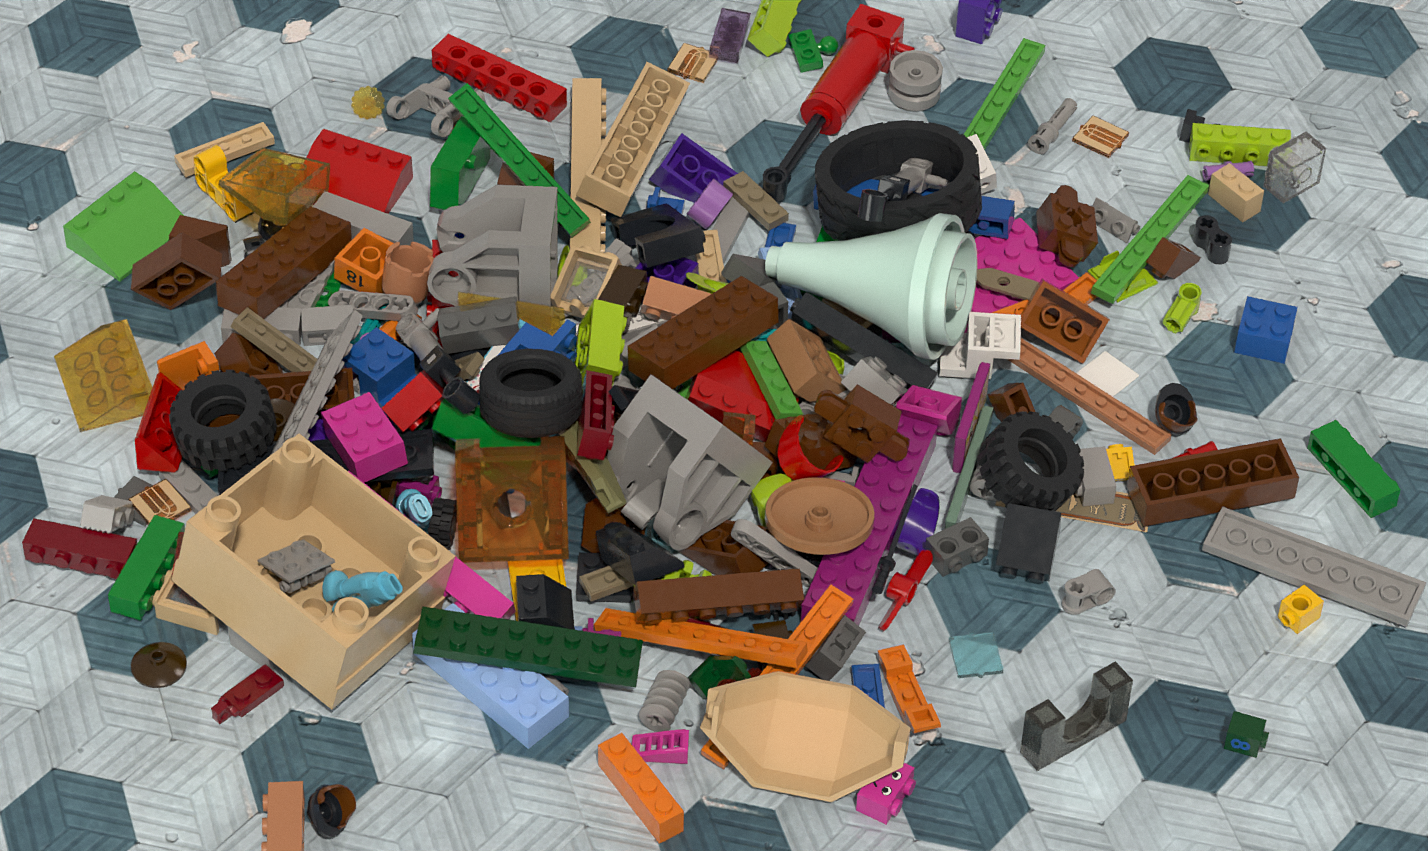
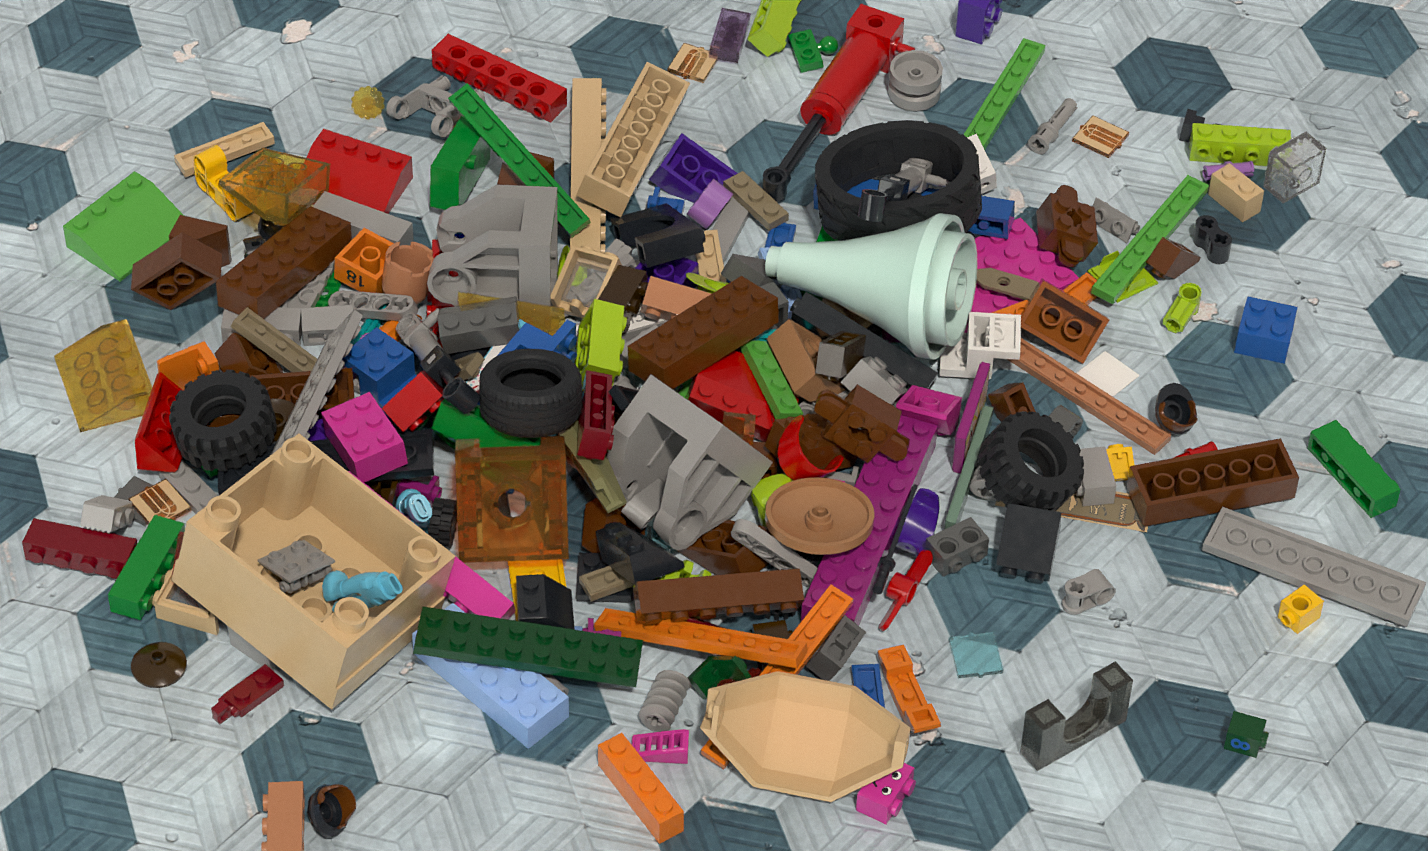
none -> dark brown brick [815,331,866,381]

